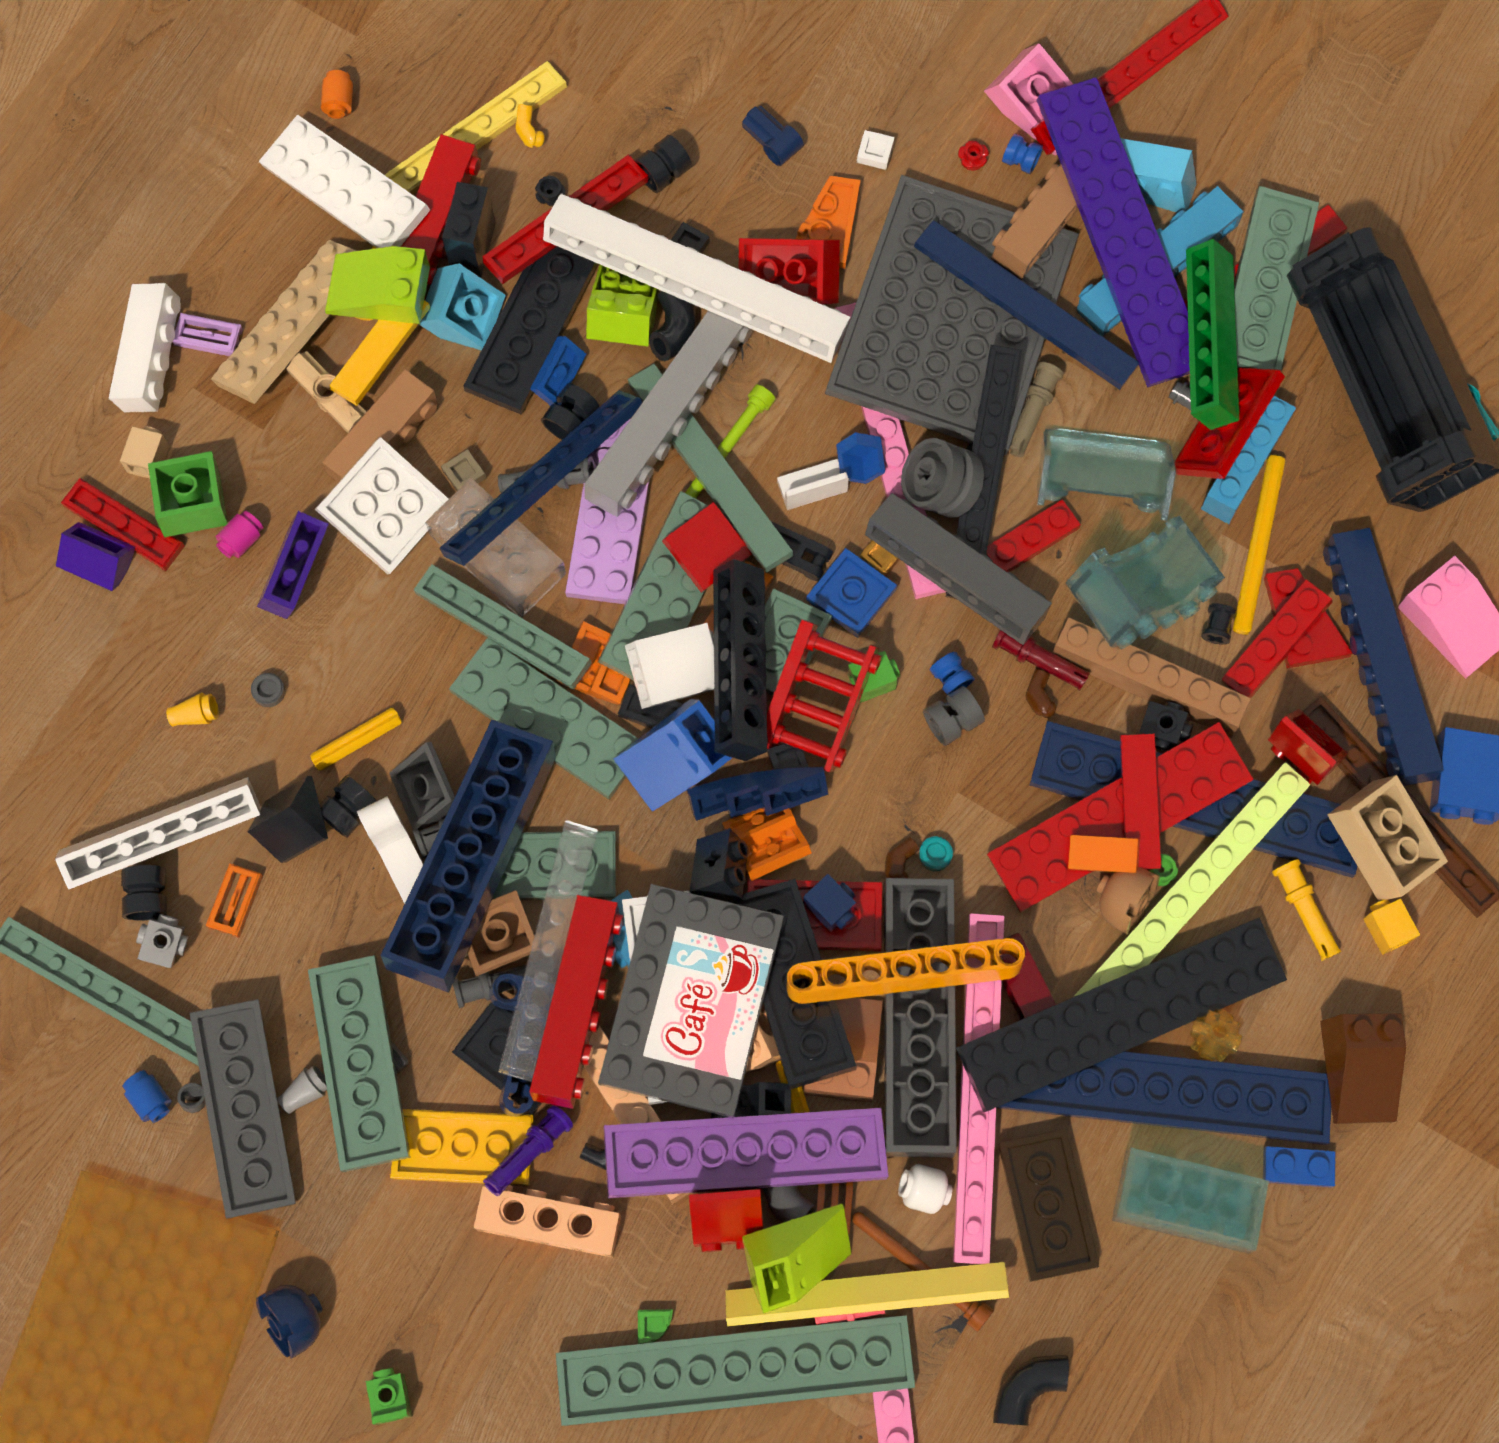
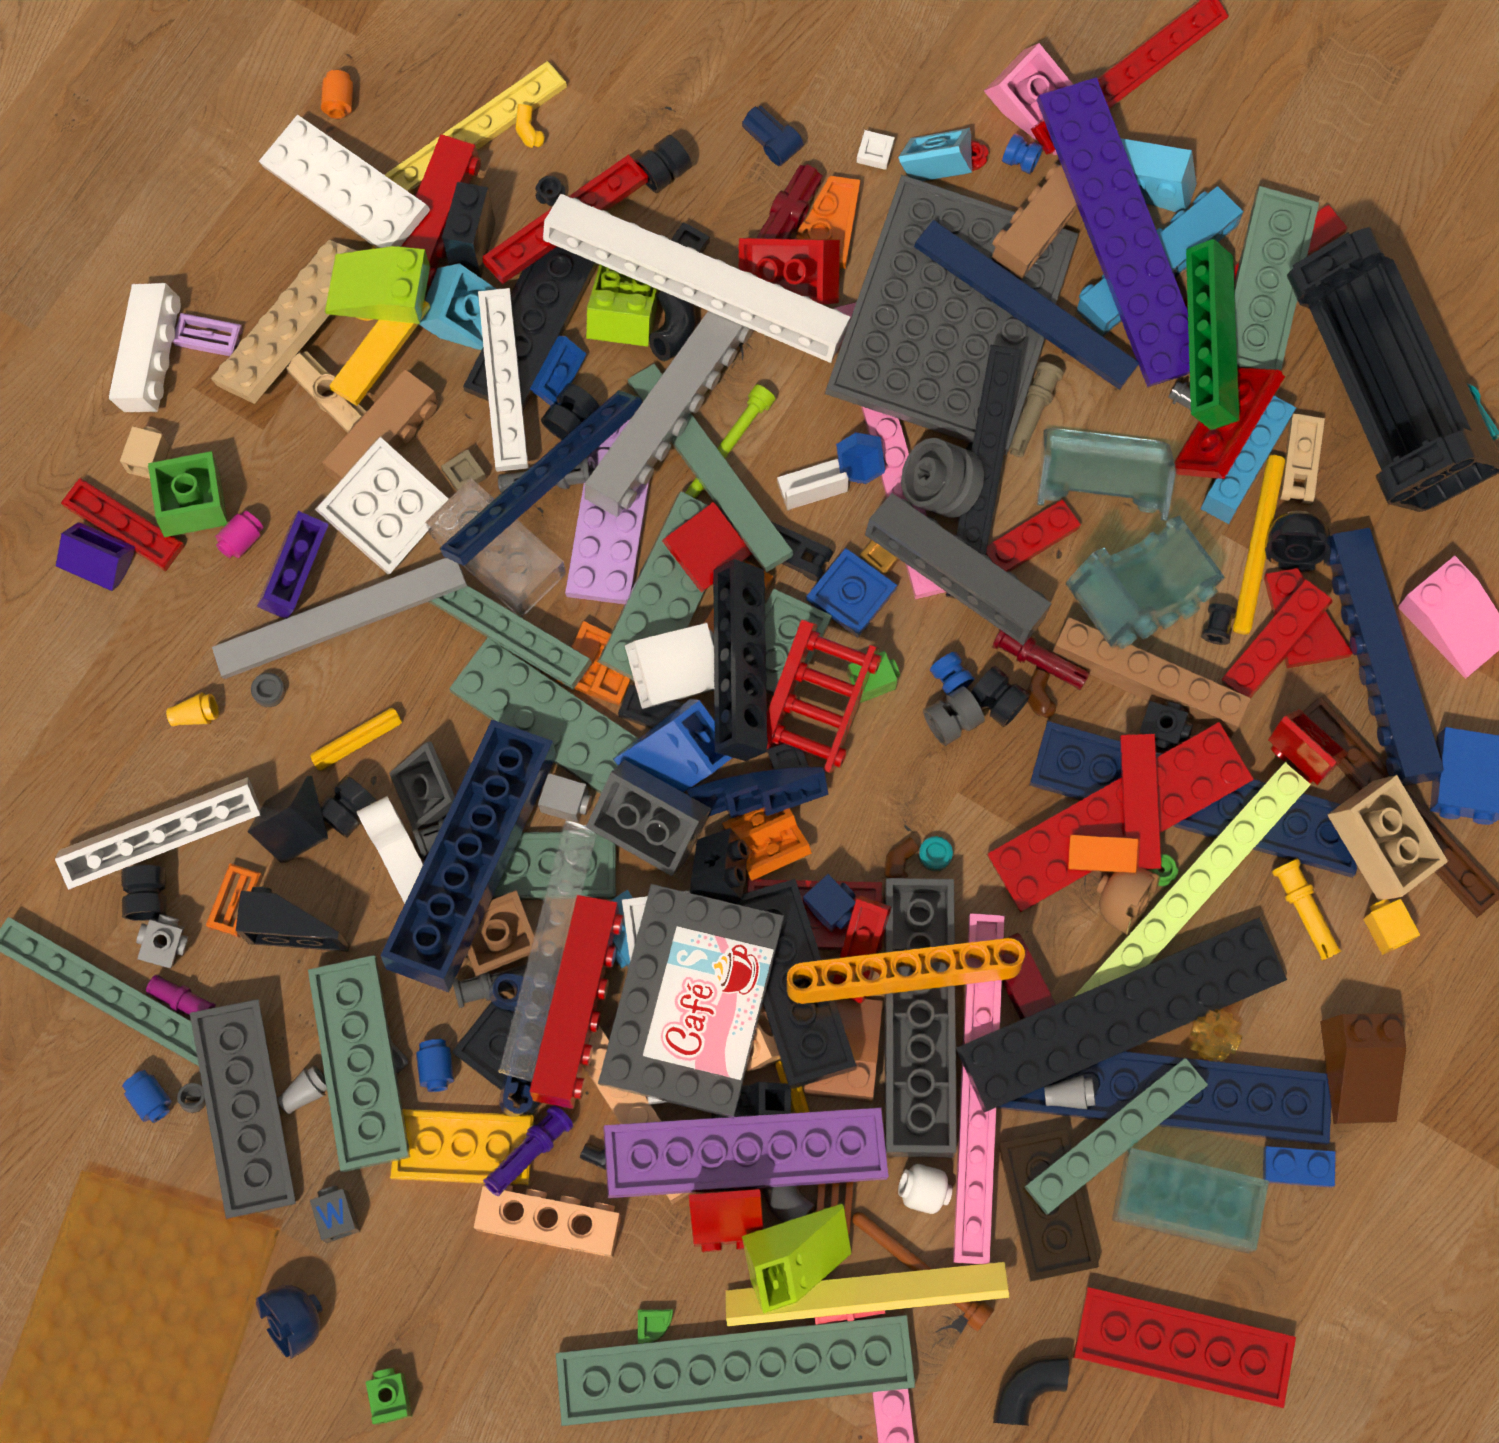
none -> magenta pin [146,975,216,1015]
none -> light grey tile [212,558,468,679]
none -> black slope [235,887,349,952]
none -> dark grey brick [310,1186,360,1243]
none -> blue brick [416,1039,454,1092]
none -> white plate [478,288,529,472]
none -> light grey brick [538,773,592,823]
none -> dark grey brick [586,760,711,876]
none -> dark red piece [757,164,823,239]
none -> red plate [833,896,892,1004]
none -> medium azure slope [899,128,972,181]
none -> black wheel [971,666,1031,727]
none -> sand green plate [1025,1058,1208,1215]
none -> light grey cone [1044,1075,1096,1110]
none -> red plate [1073,1287,1296,1408]
none -> black cylinder [1265,511,1332,572]
none -> tan plate [1279,413,1325,505]

